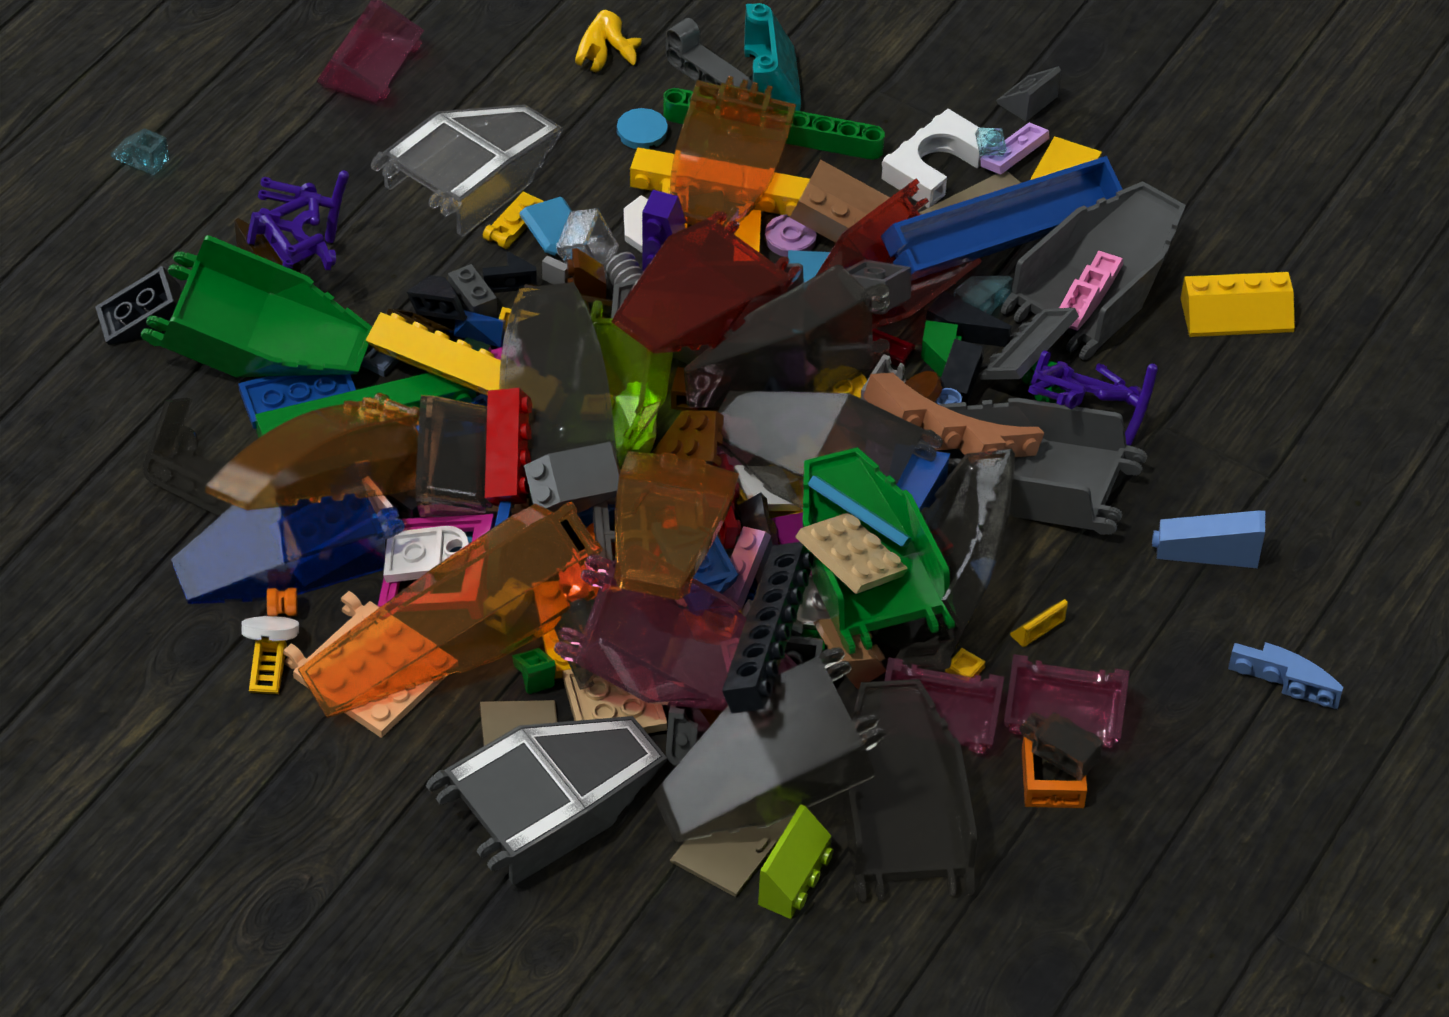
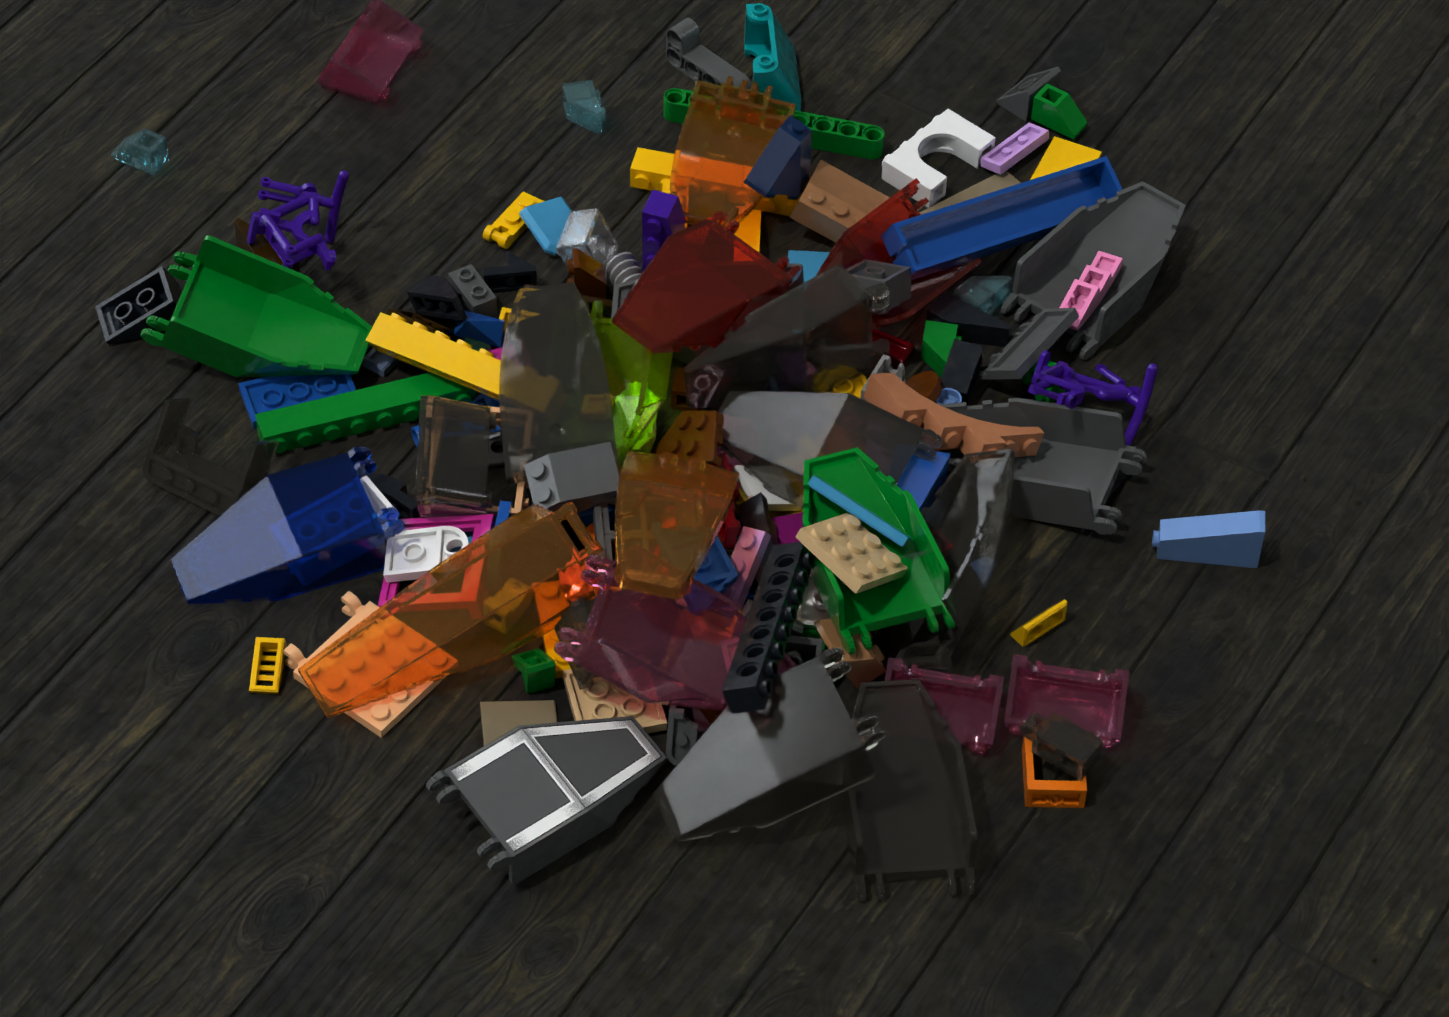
clear orange windscreen [205,393,427,510] -> none
white tile [242,616,299,641] -> none
orange wheel [267,588,298,616] -> none
clear windscreen [371,104,563,237] -> none
red brick [485,388,532,506] -> none
light grey tile [542,256,570,290] -> none
yellow piece [575,10,642,73] -> none
dark azure tile [617,108,668,149] -> none
white tile [624,195,648,252] -> none
dark tan container [670,774,799,897] -> none
lime slope [758,804,834,919] -> none
lavender tile [765,214,817,257] -> none
yellow tile [945,648,986,685] -> none
clear light blue plate [975,128,1007,155] -> none
yellow slope [1180,272,1295,337] -> none
medium blue slope [1228,642,1343,709] -> none
none -> clear light blue slope [562,80,606,133]
none -> dark blue slope [744,115,812,200]
none -> green slope [1031,83,1088,140]

